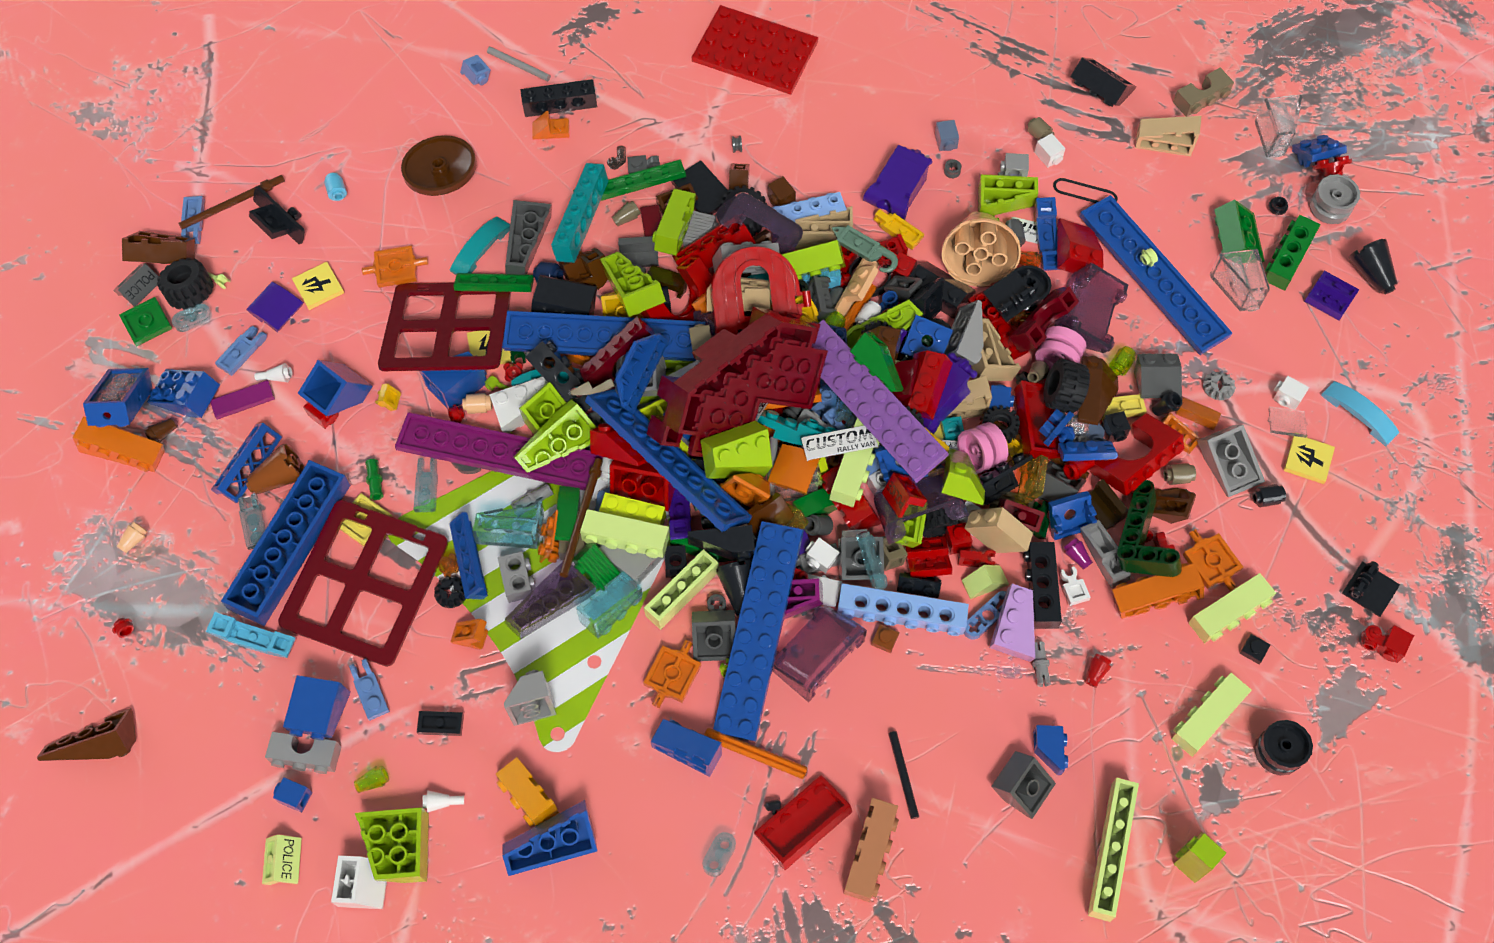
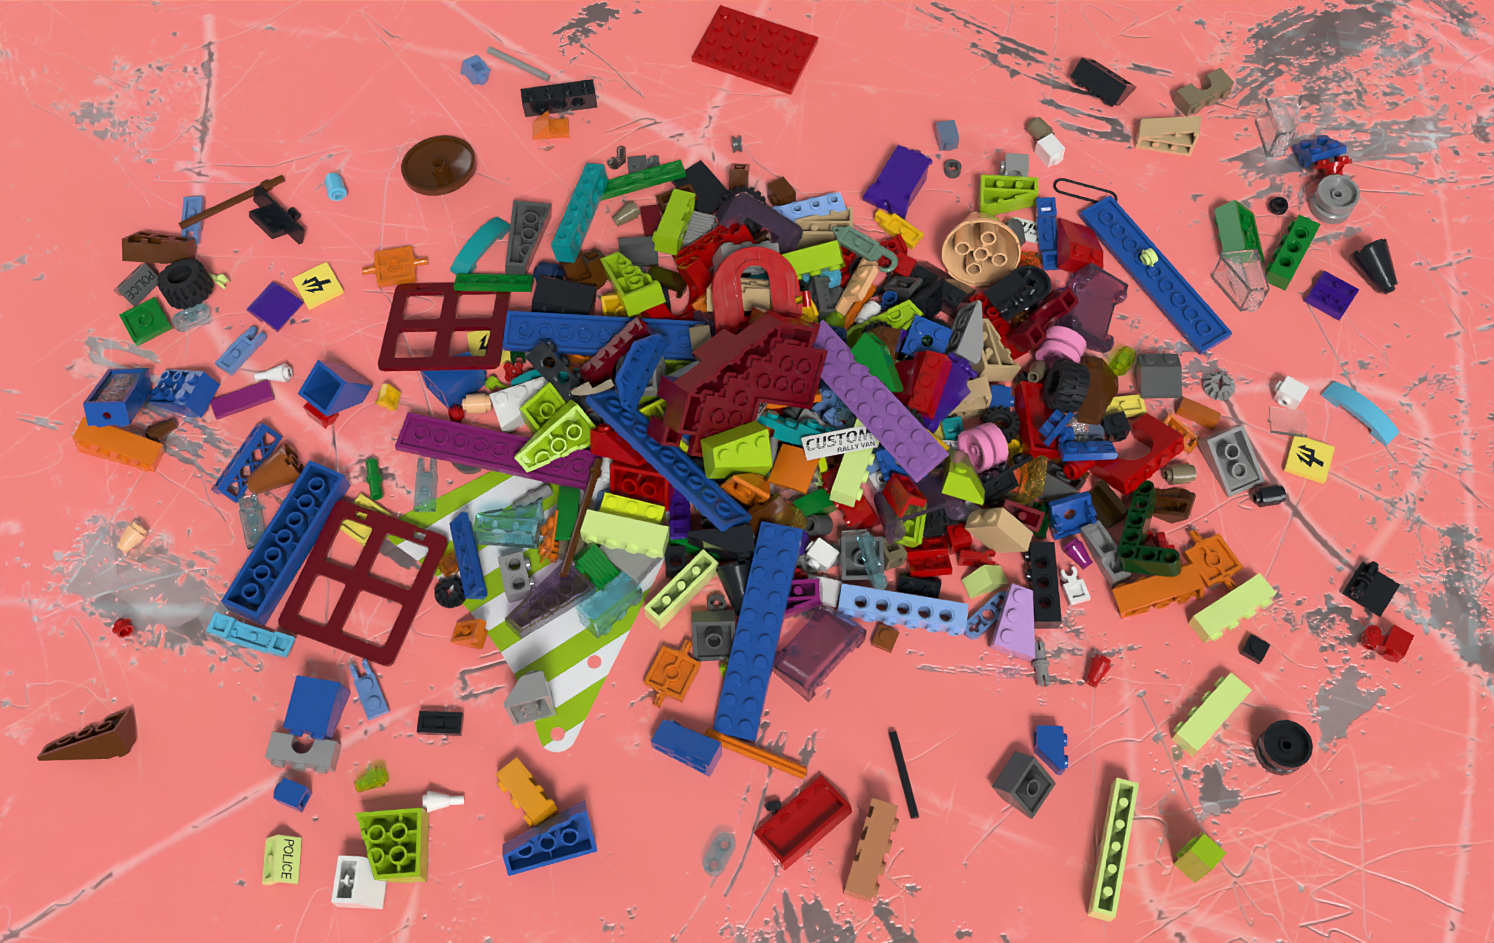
black cone [1152,392,1182,416] -> none

